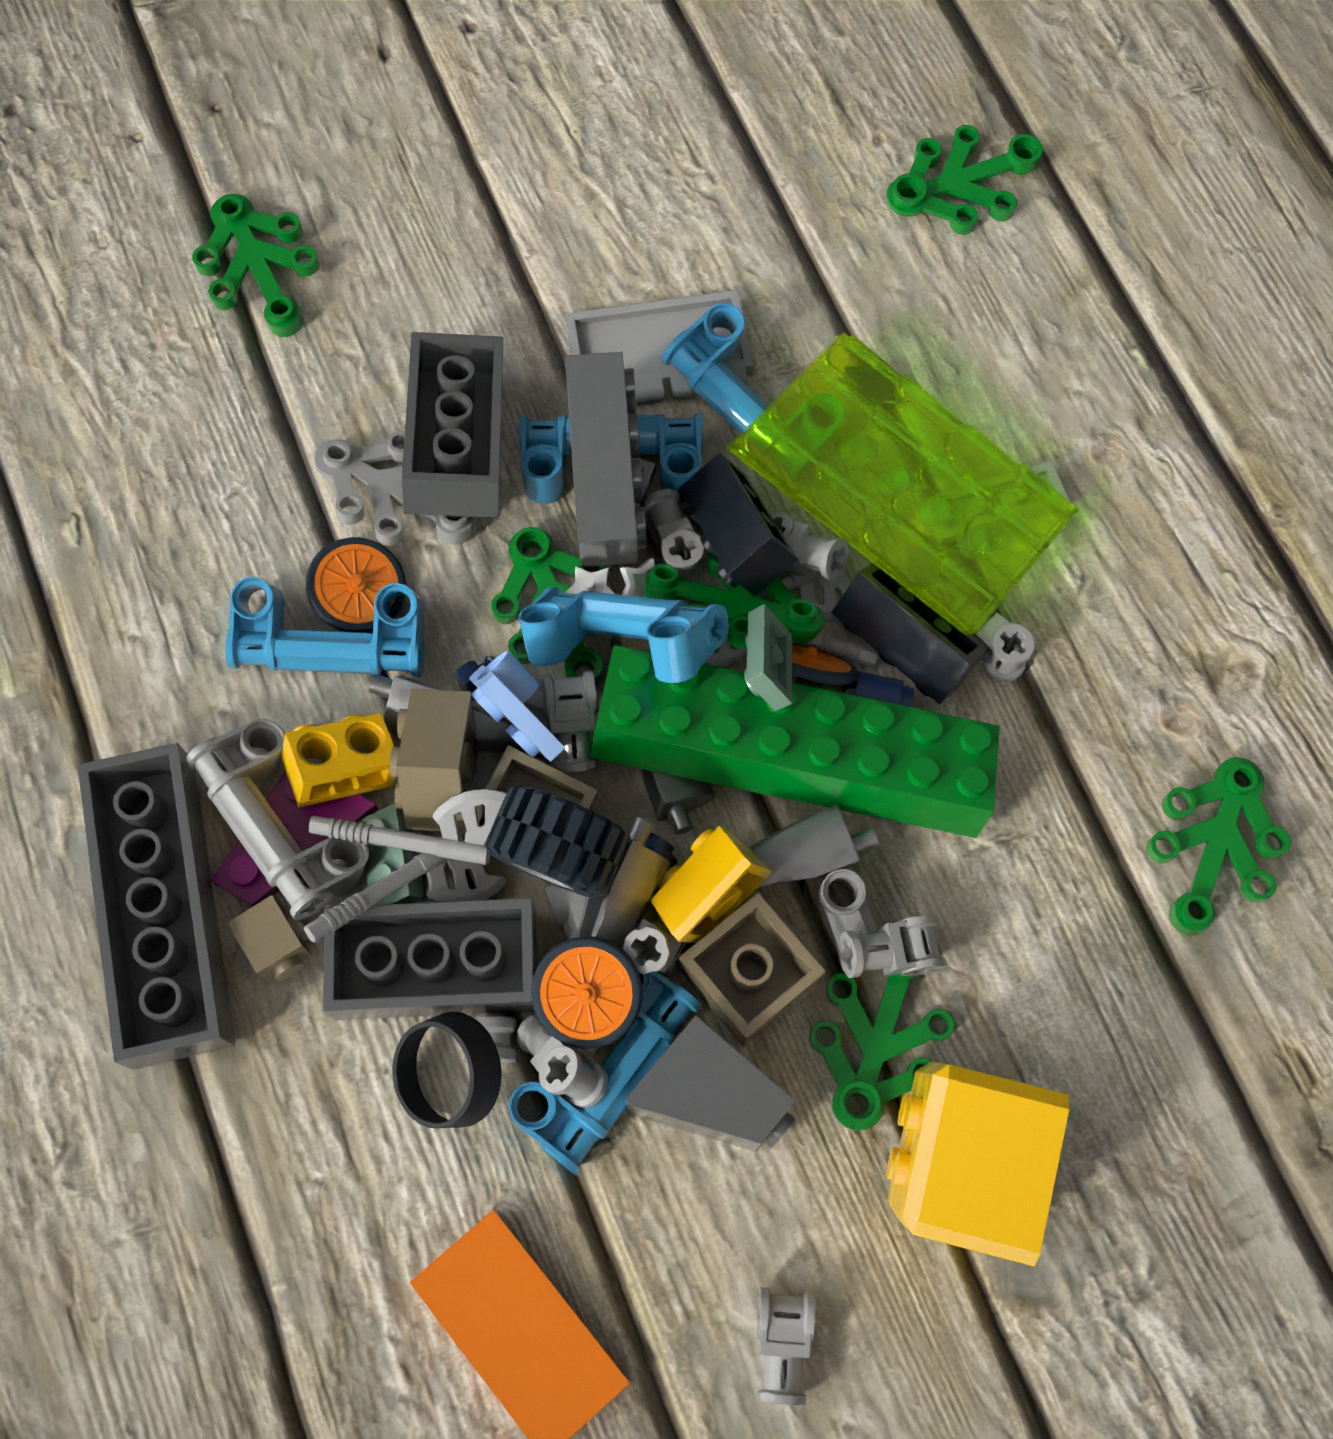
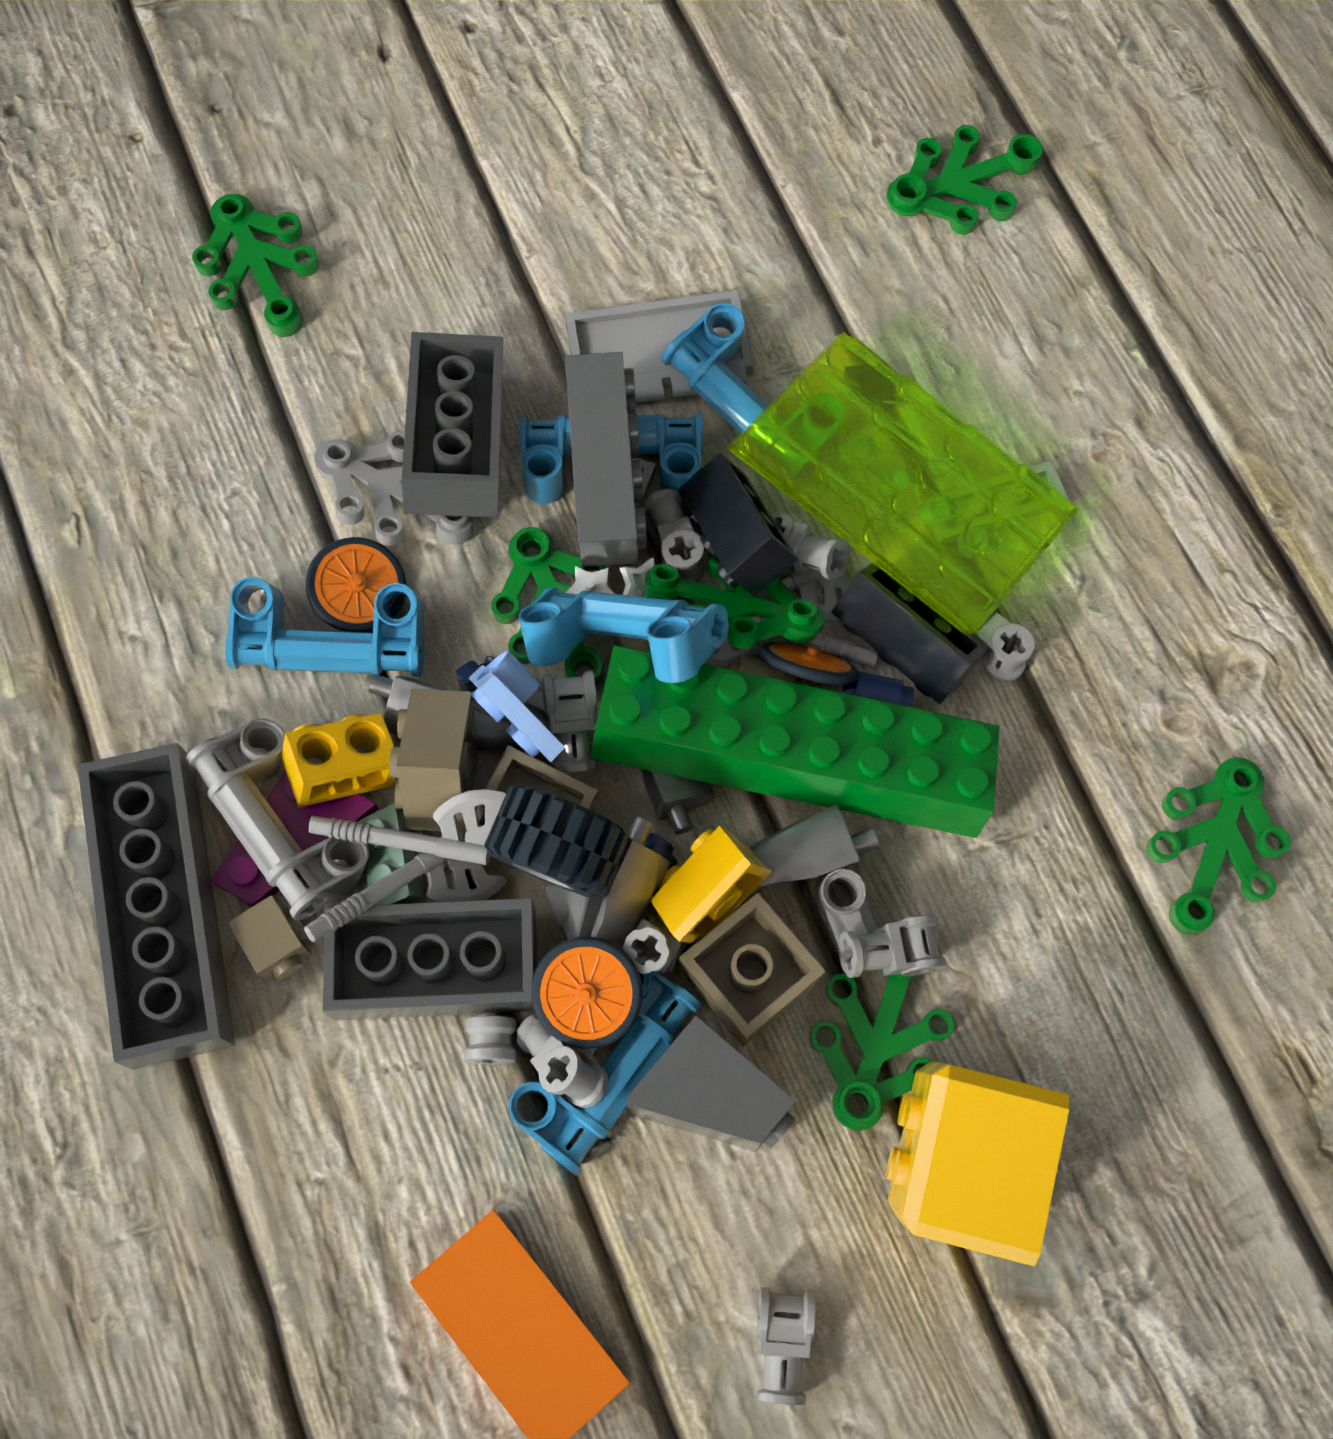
black tyre [392,1012,502,1129] -> none
sand green plate [744,604,792,711] -> none

